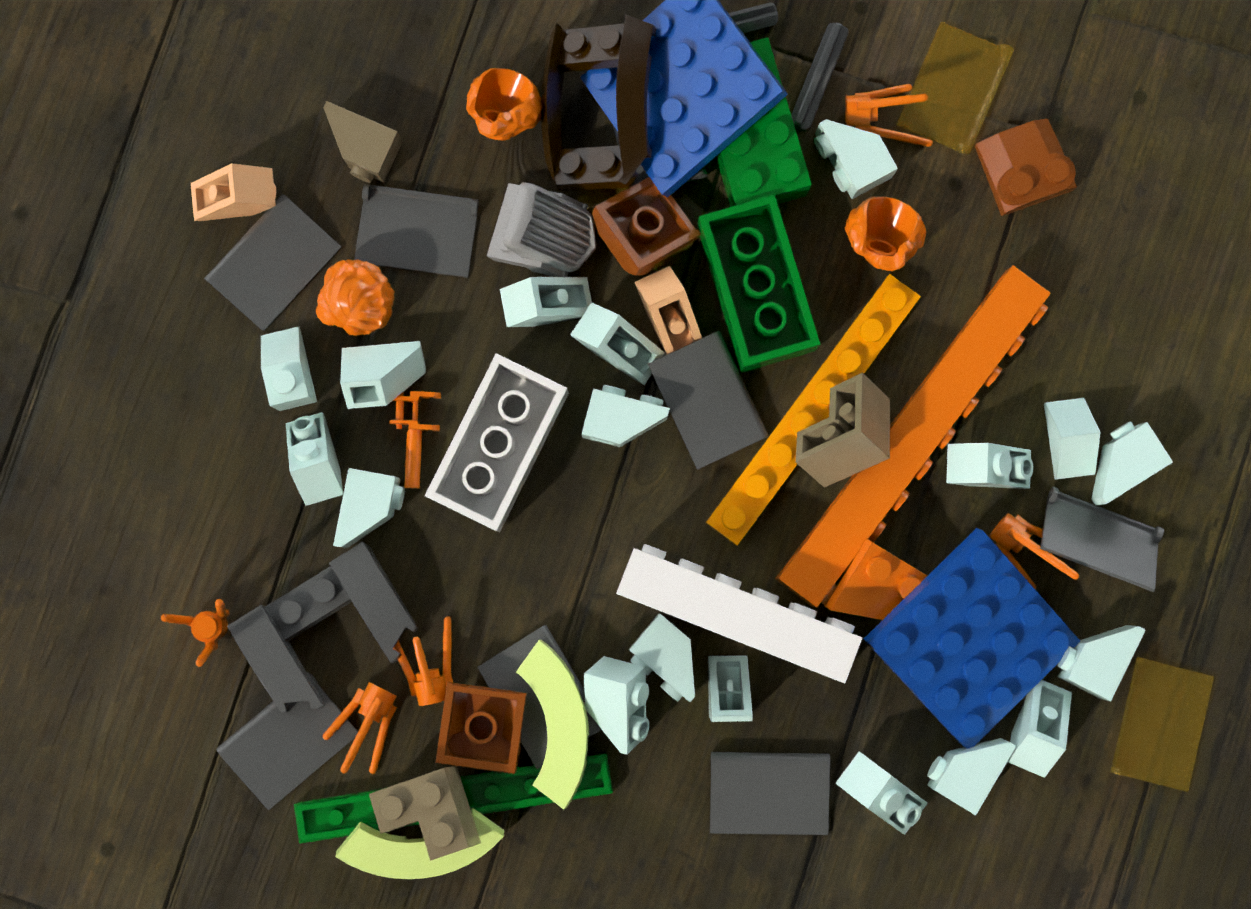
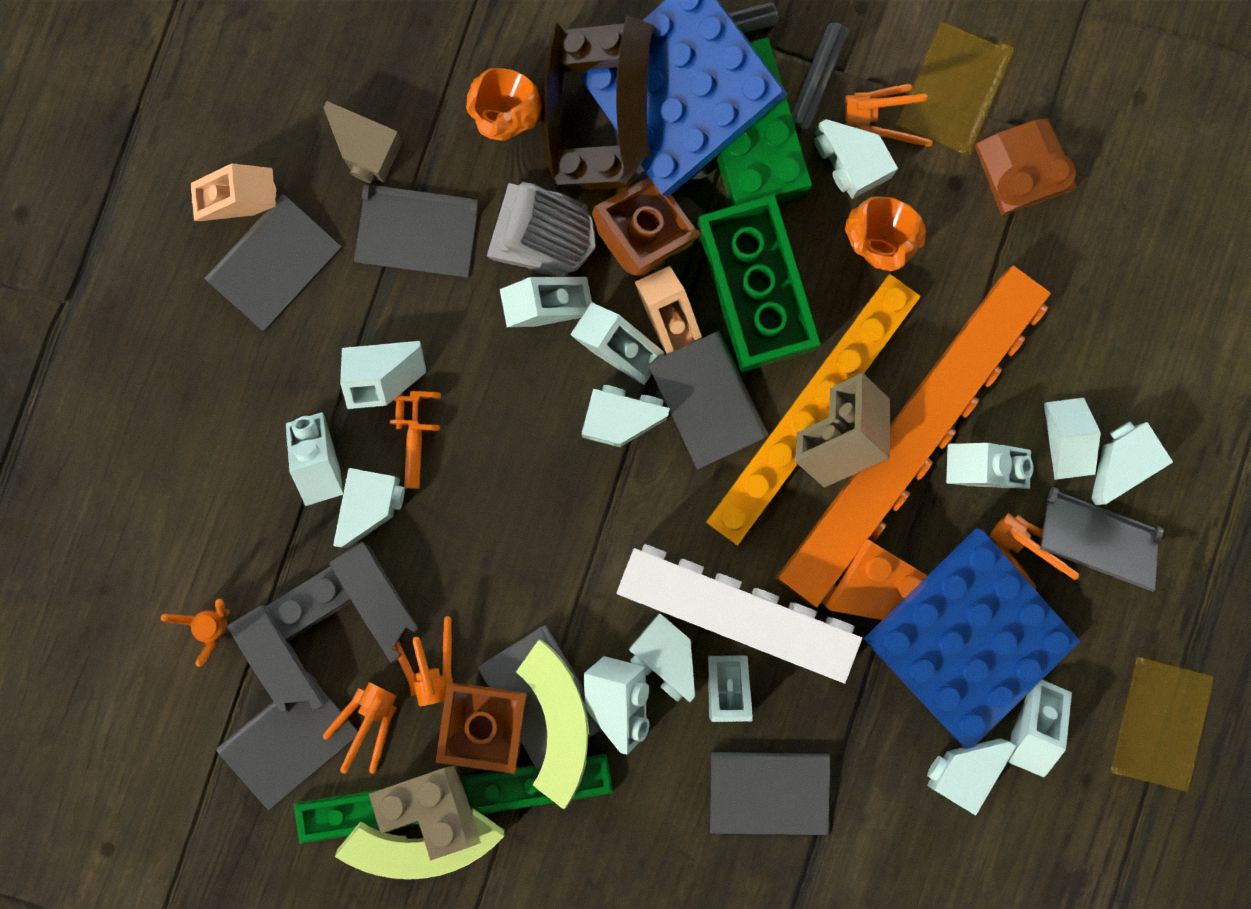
light aqua slope [261,327,317,411] -> none
orange hair [316,259,394,336] -> none
white brick [425,353,569,532] -> none
light aqua slope [836,751,927,835] -> none
light aqua slope [1057,625,1146,701] -> none

